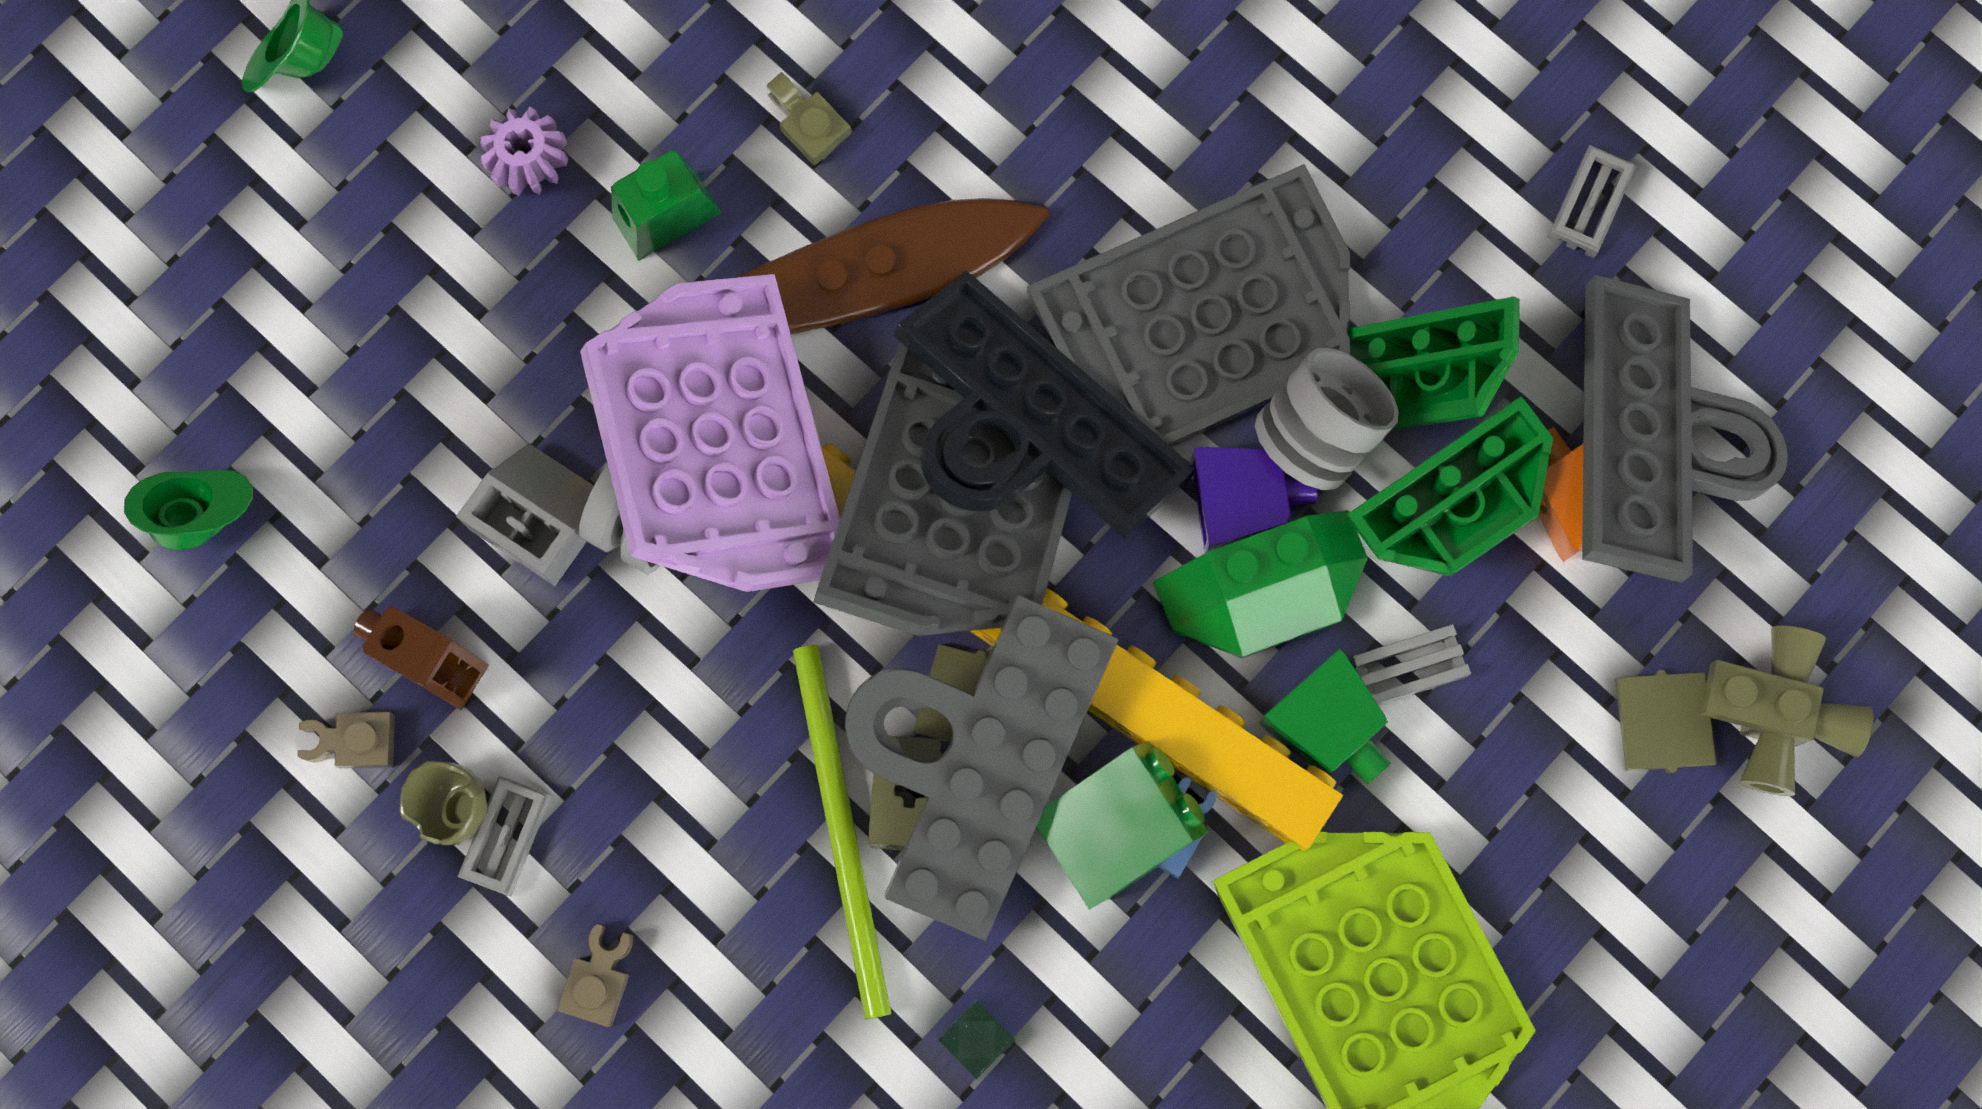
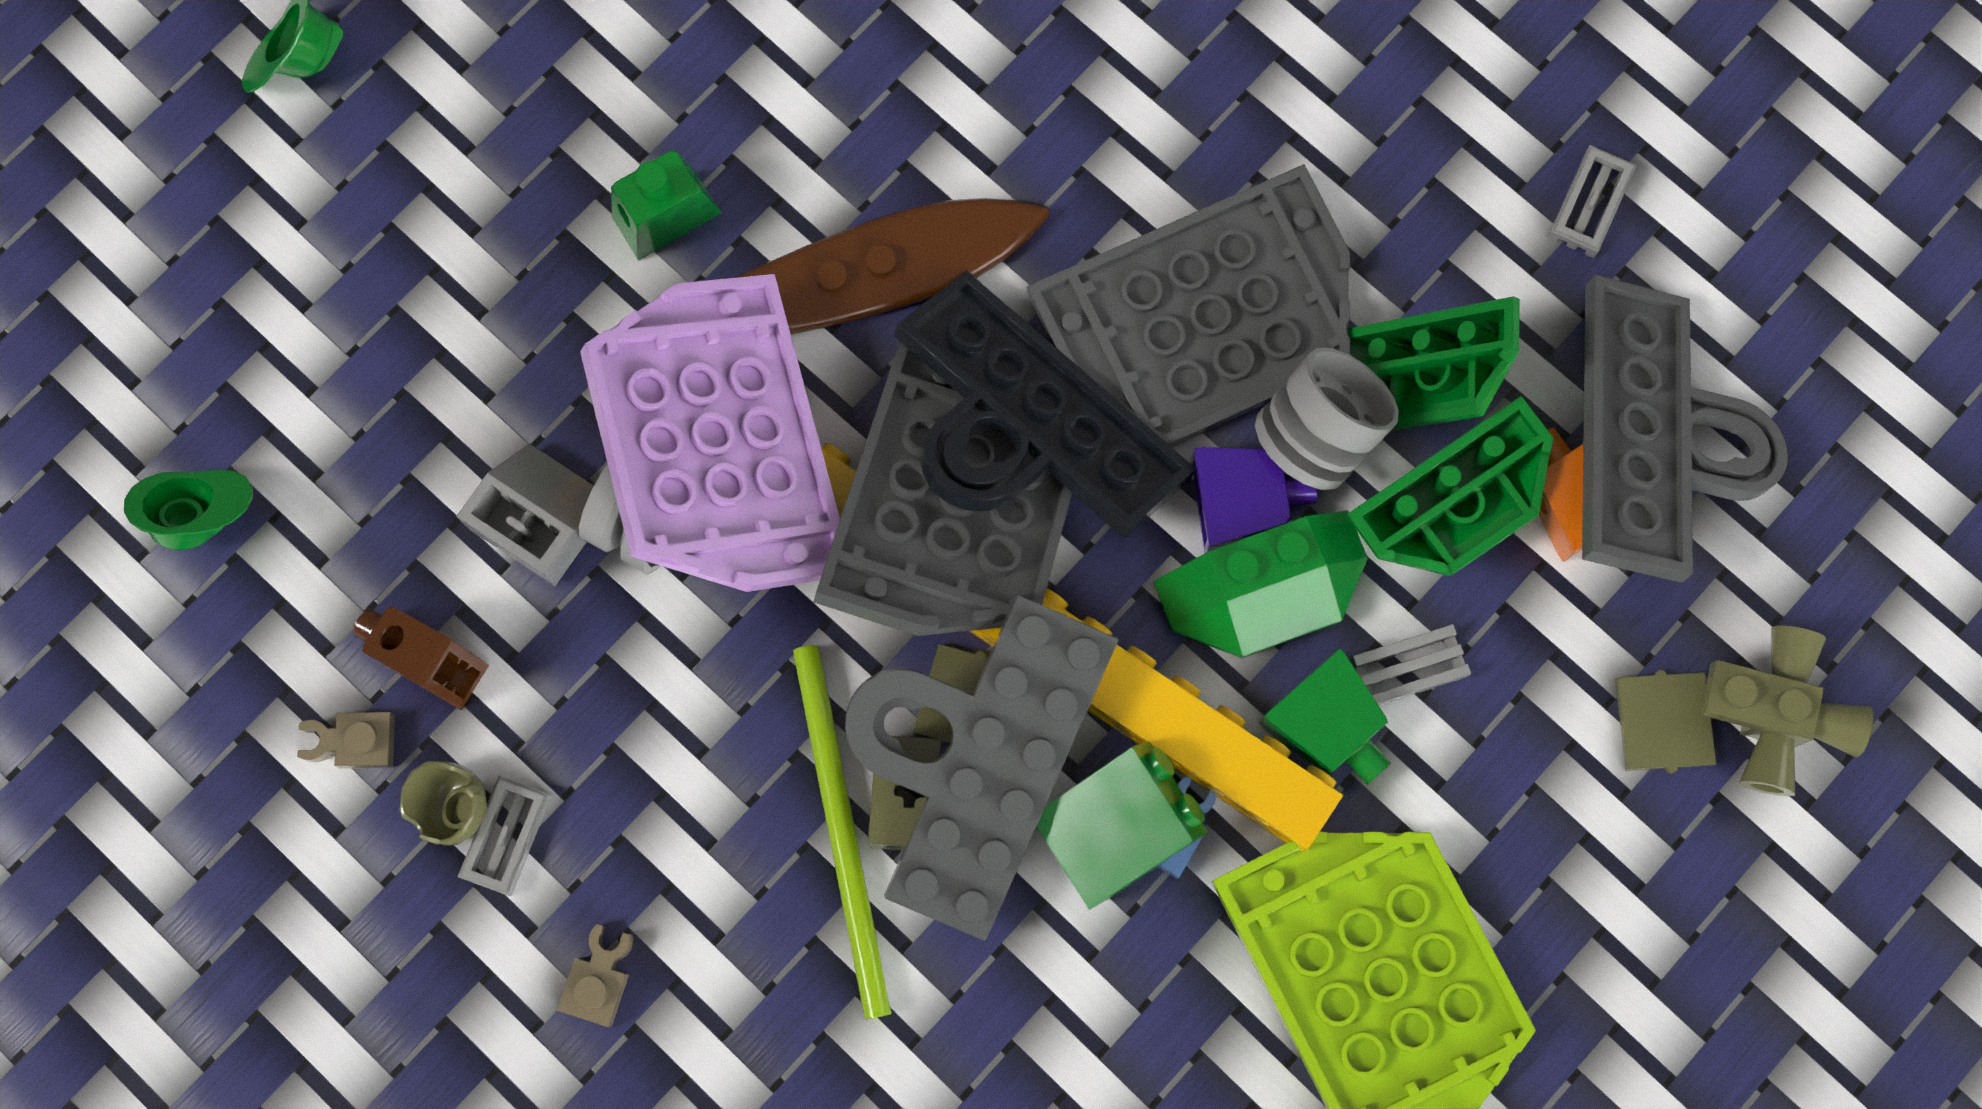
lavender gear [480,106,568,196] -> none
olive plate [766,72,851,166] -> none
clear green tile [938,1001,1015,1079] -> none

